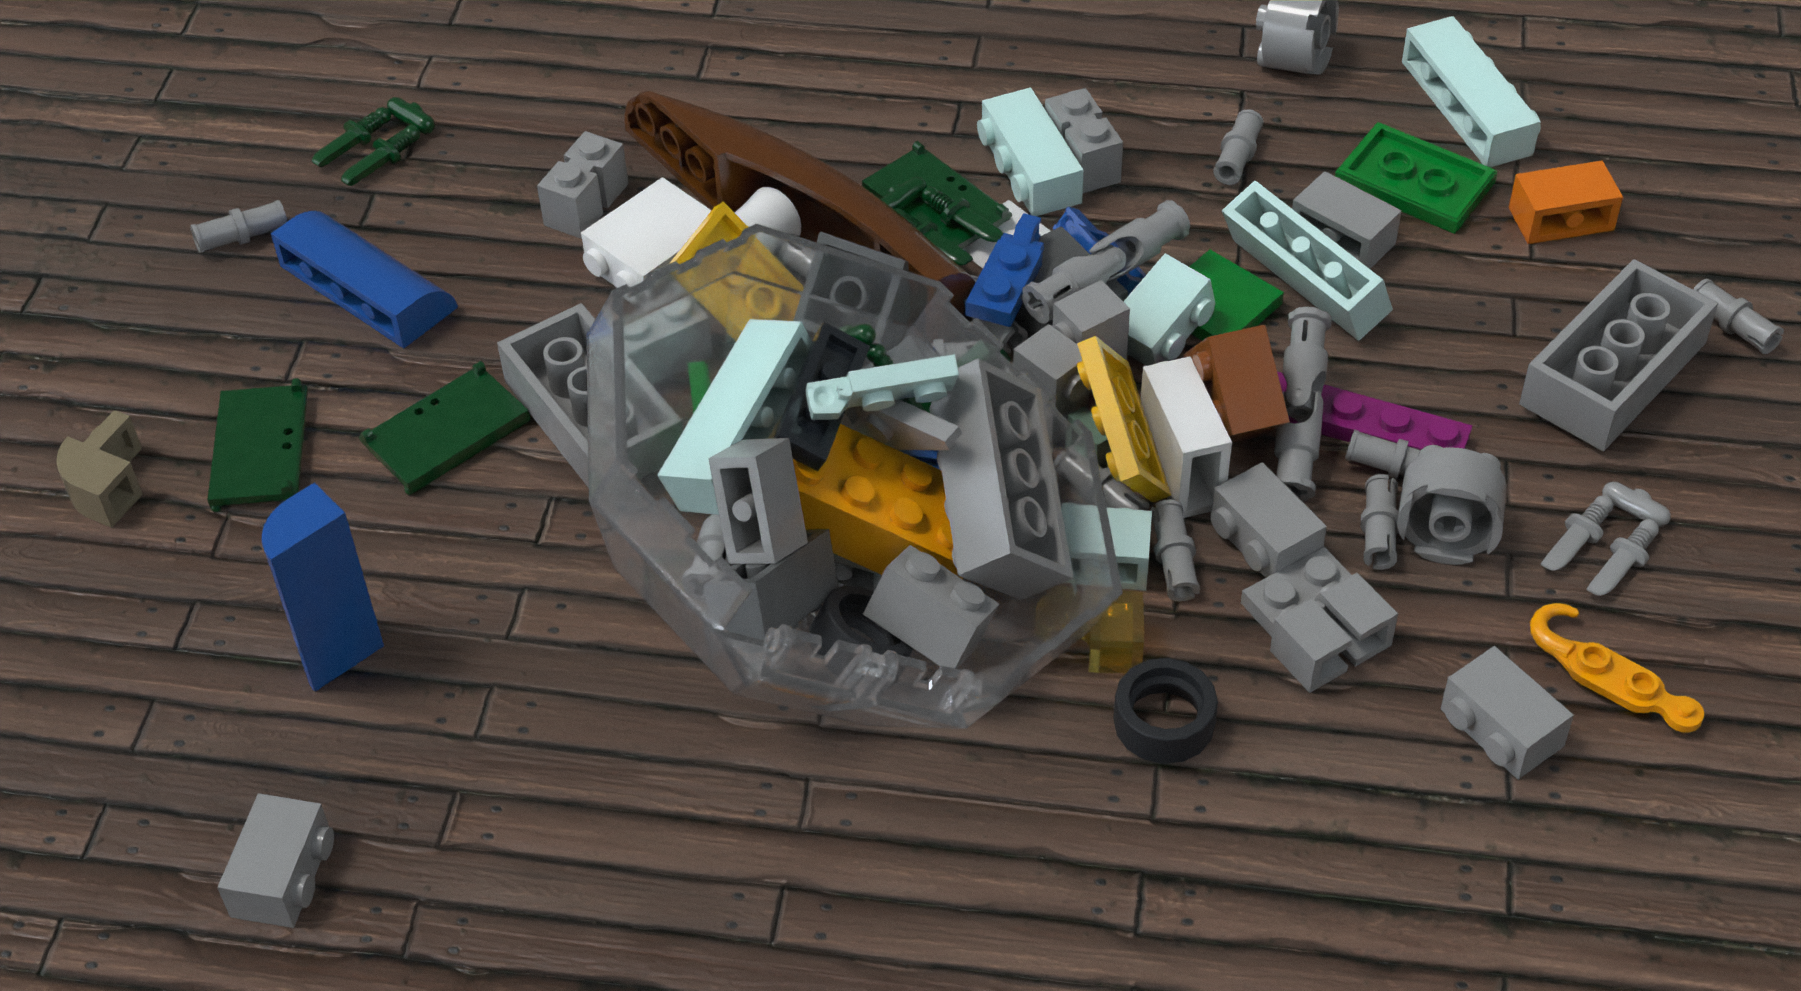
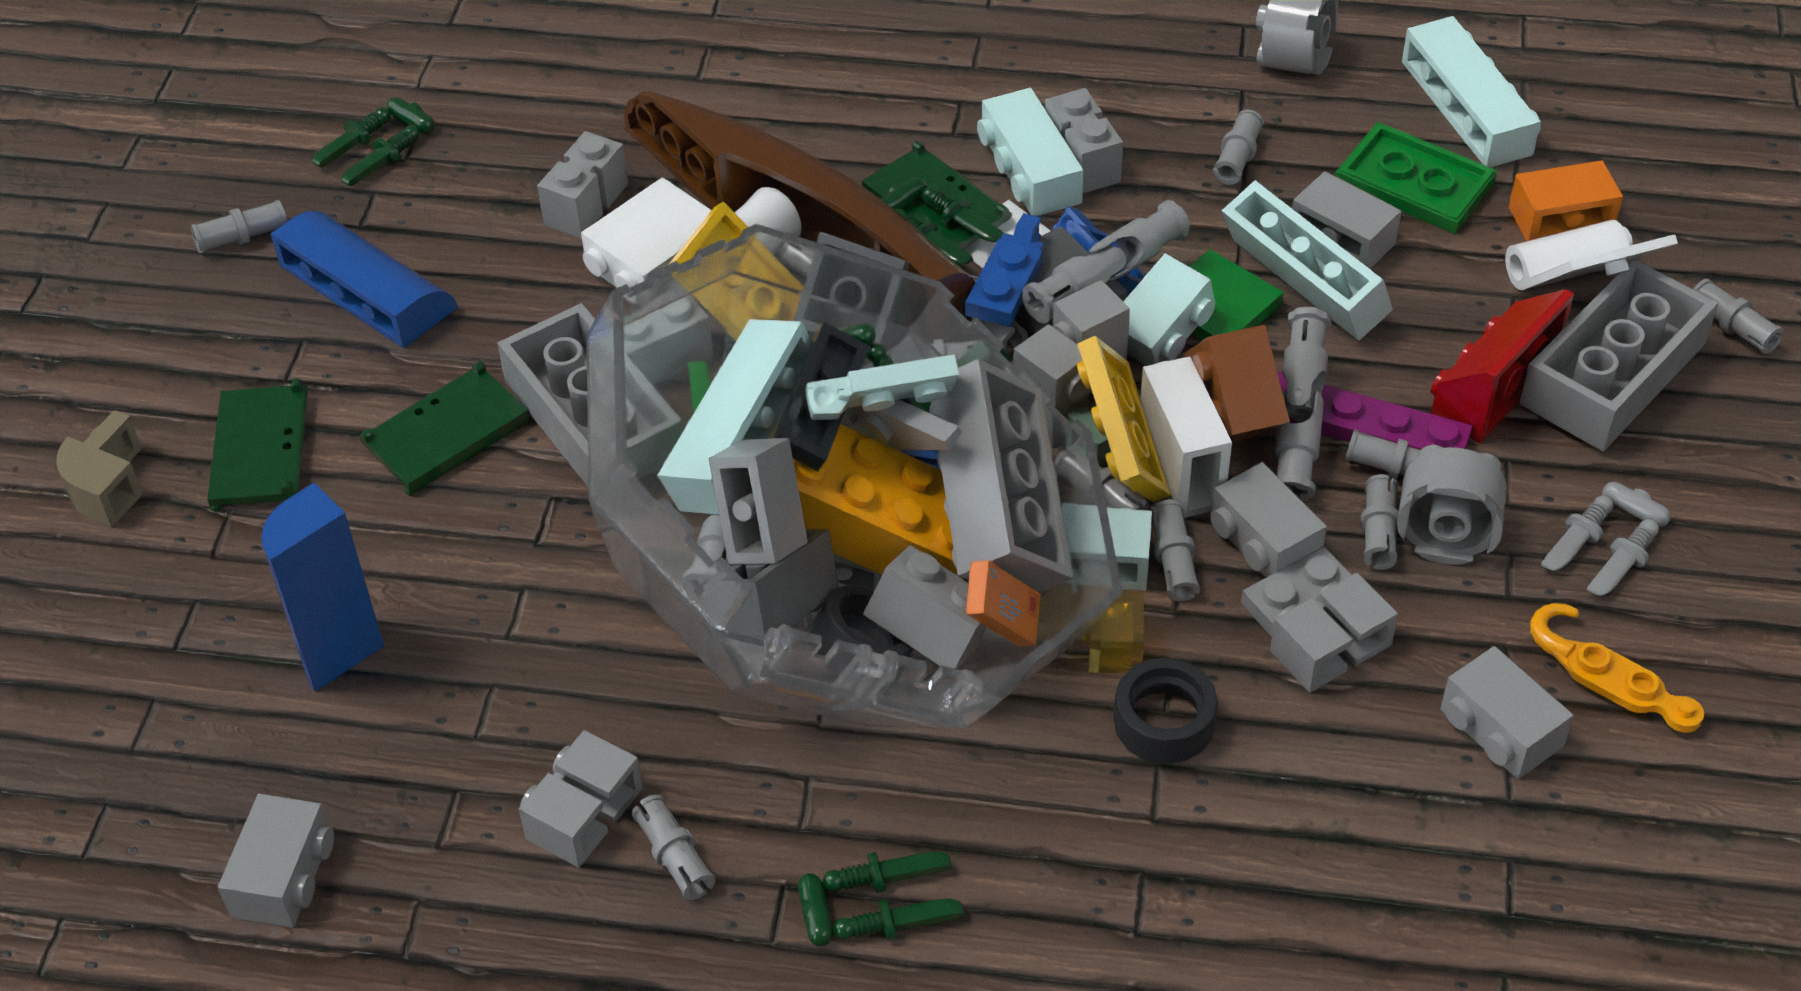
none -> light grey piece [518,730,643,868]
none -> light grey pin [632,794,716,900]
none -> dark green piece [798,851,965,946]
none -> orange tile [966,560,1040,646]
none -> red slope [1430,289,1574,444]
none -> white door [1505,220,1678,290]

